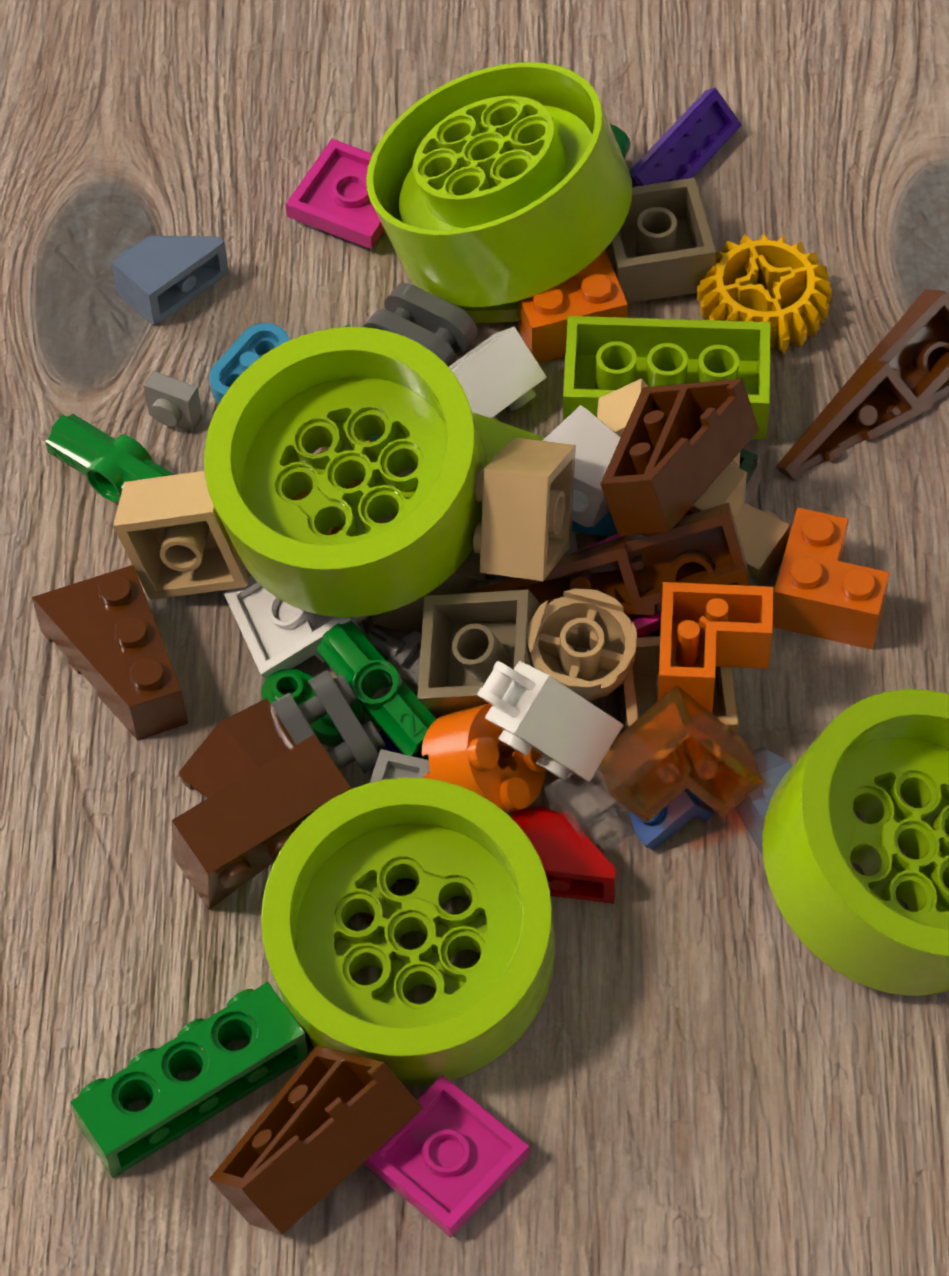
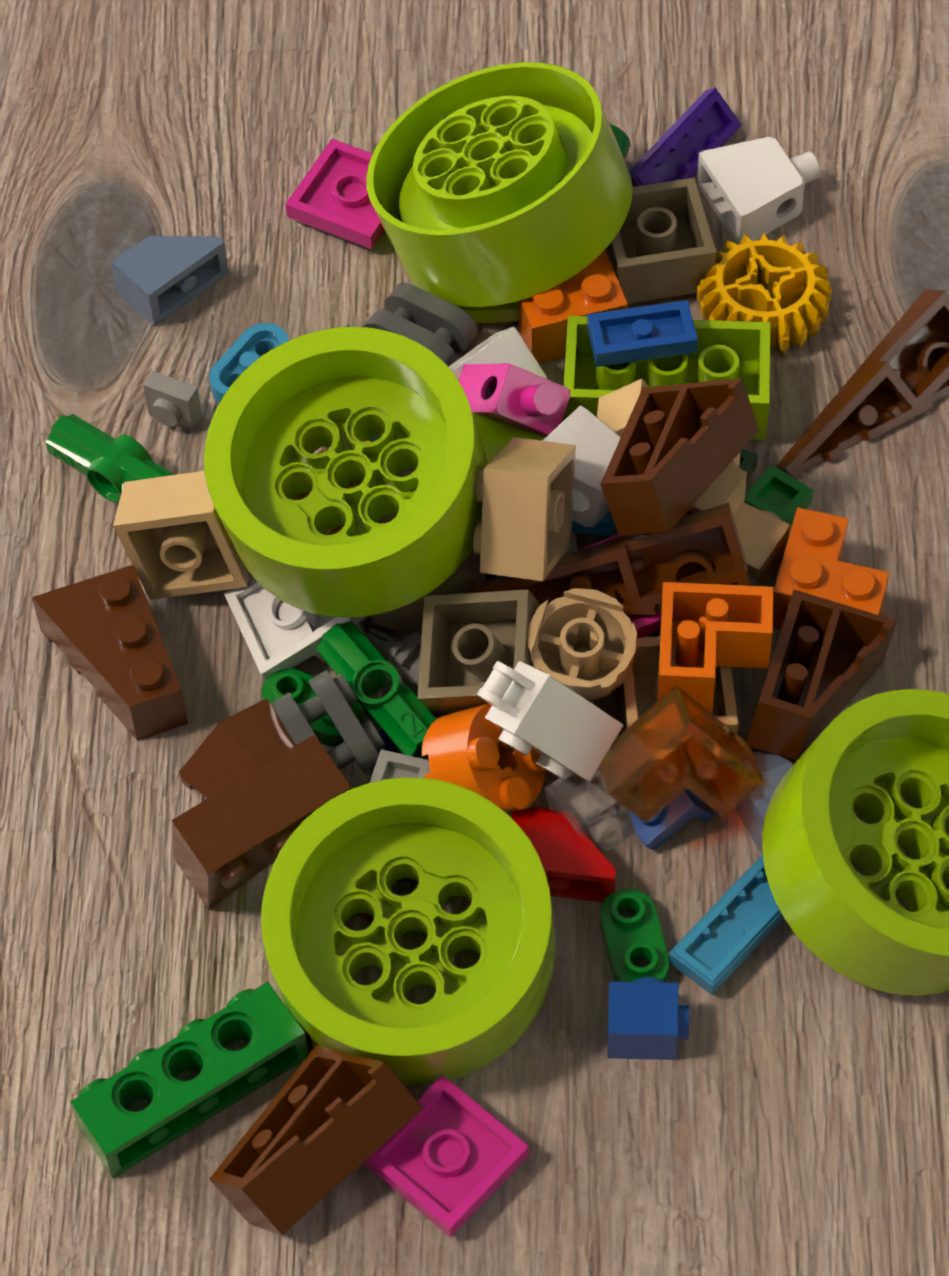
none -> dark pink torso [459,363,571,438]
none -> blue plate [587,300,698,367]
none -> green plate [600,888,669,983]
none -> blue brick [608,977,689,1060]
none -> dark azure plate [669,854,784,995]
none -> white torso [697,137,820,245]
none -> green plate [744,465,814,526]
none -> reddish brown wedge [746,590,897,760]

